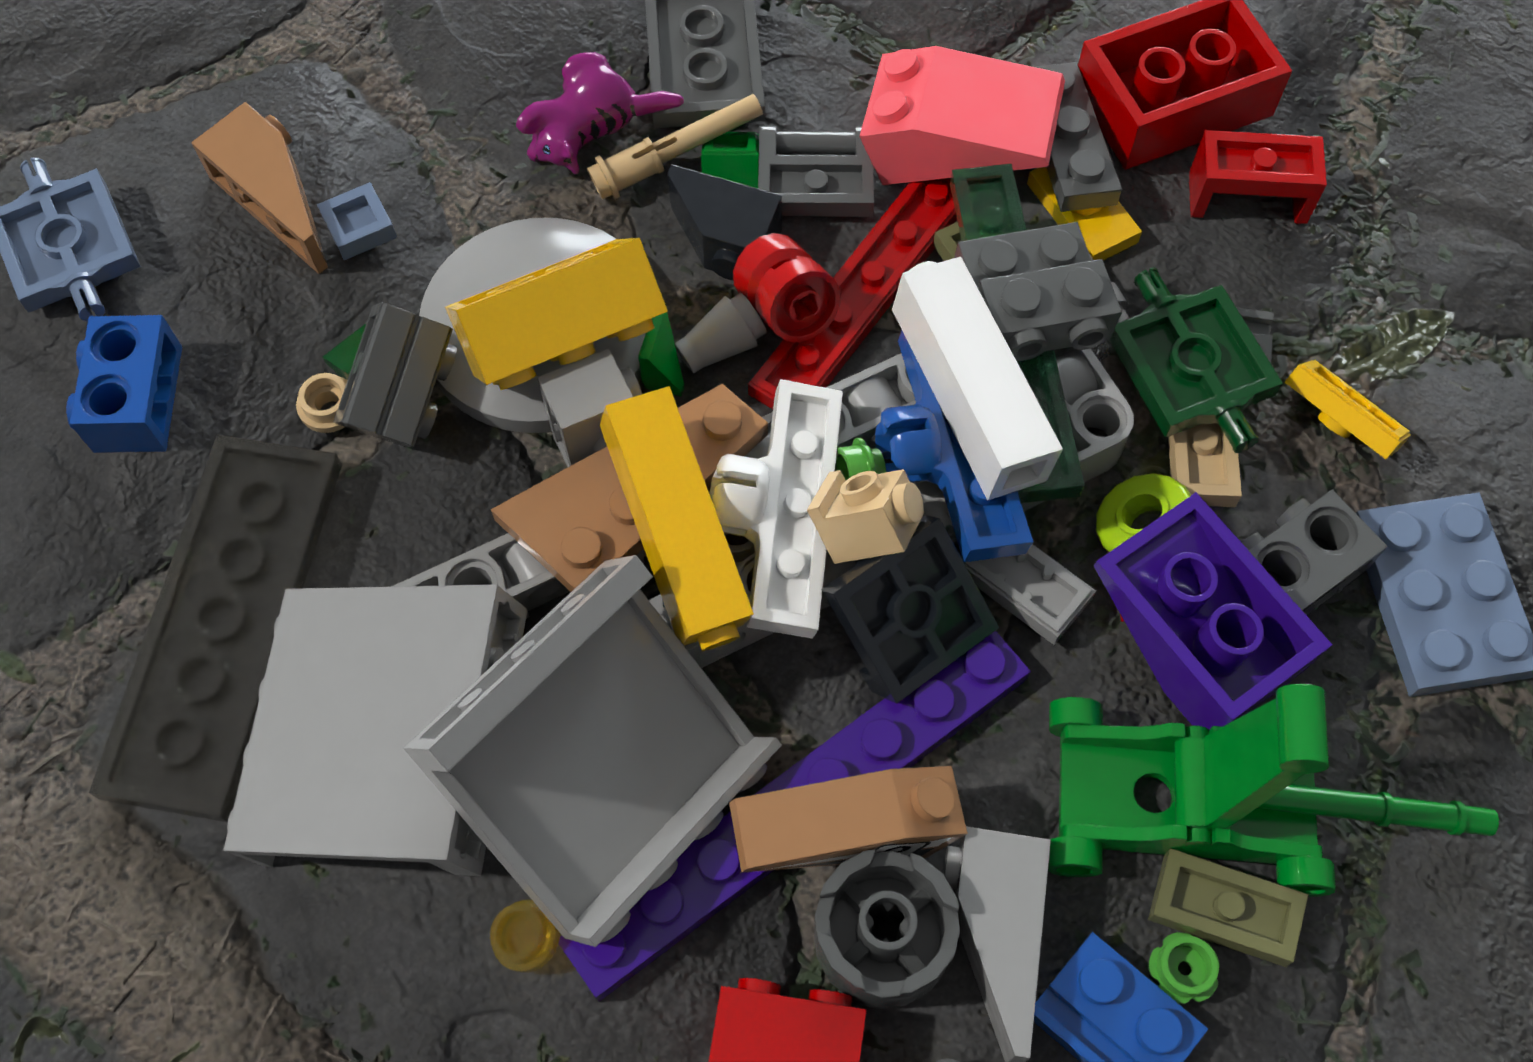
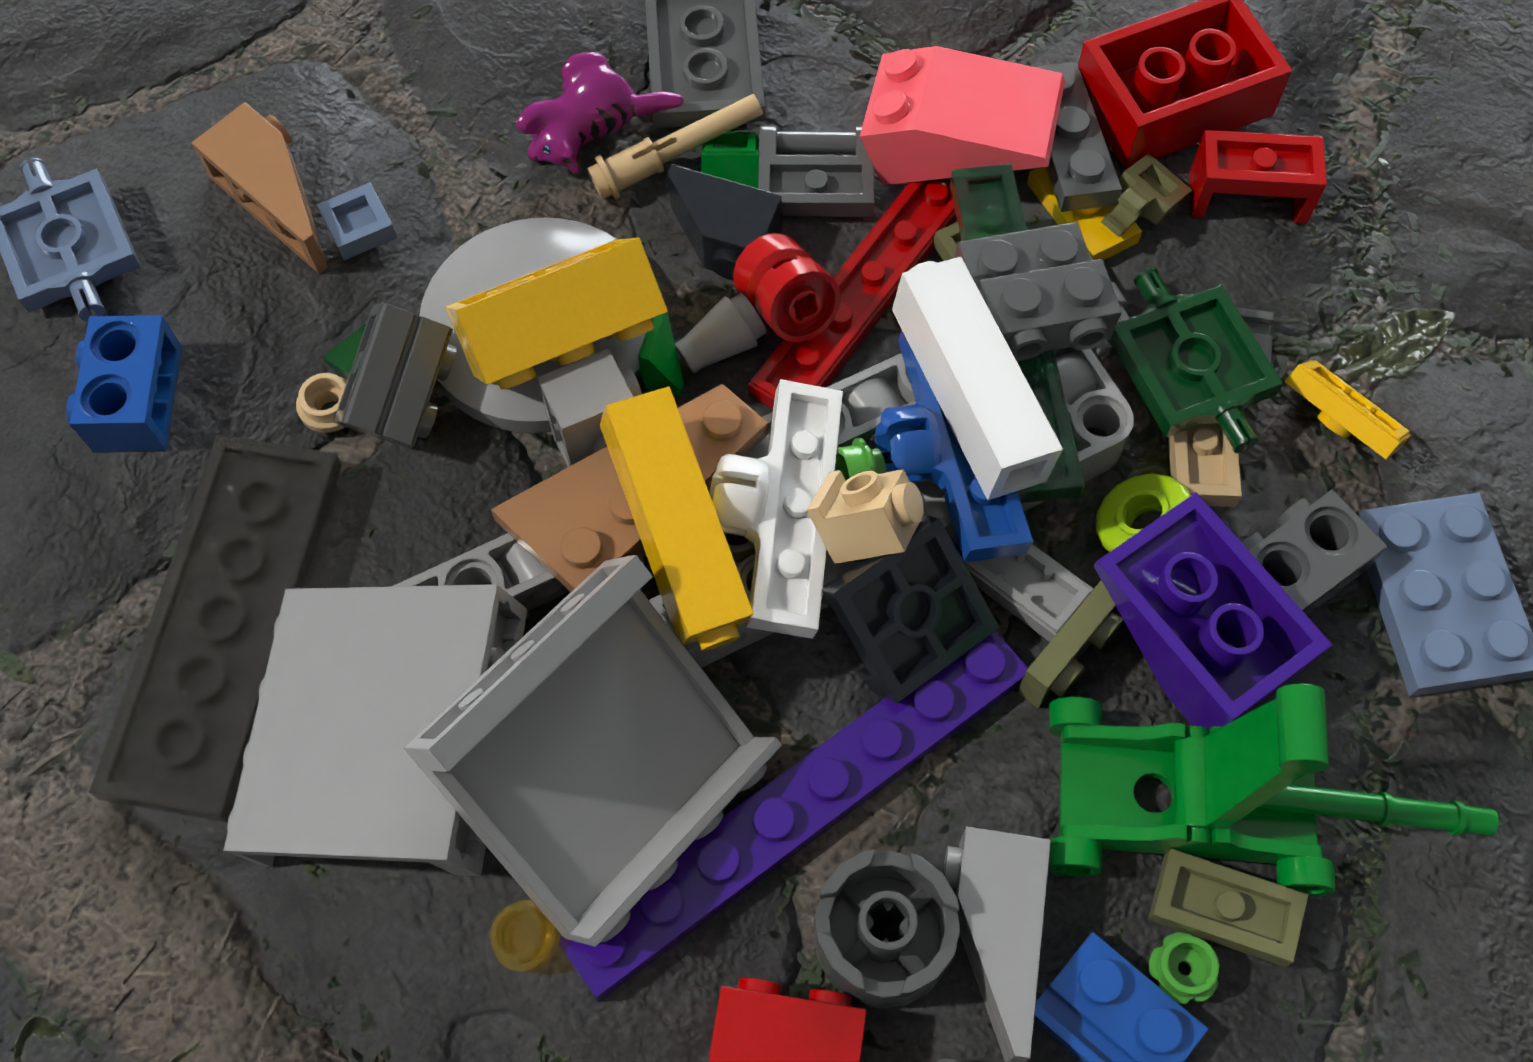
medium nougat slope [729,766,968,873] -> none
none -> olive plate [1017,580,1124,708]
none -> olive plate [1101,153,1192,237]

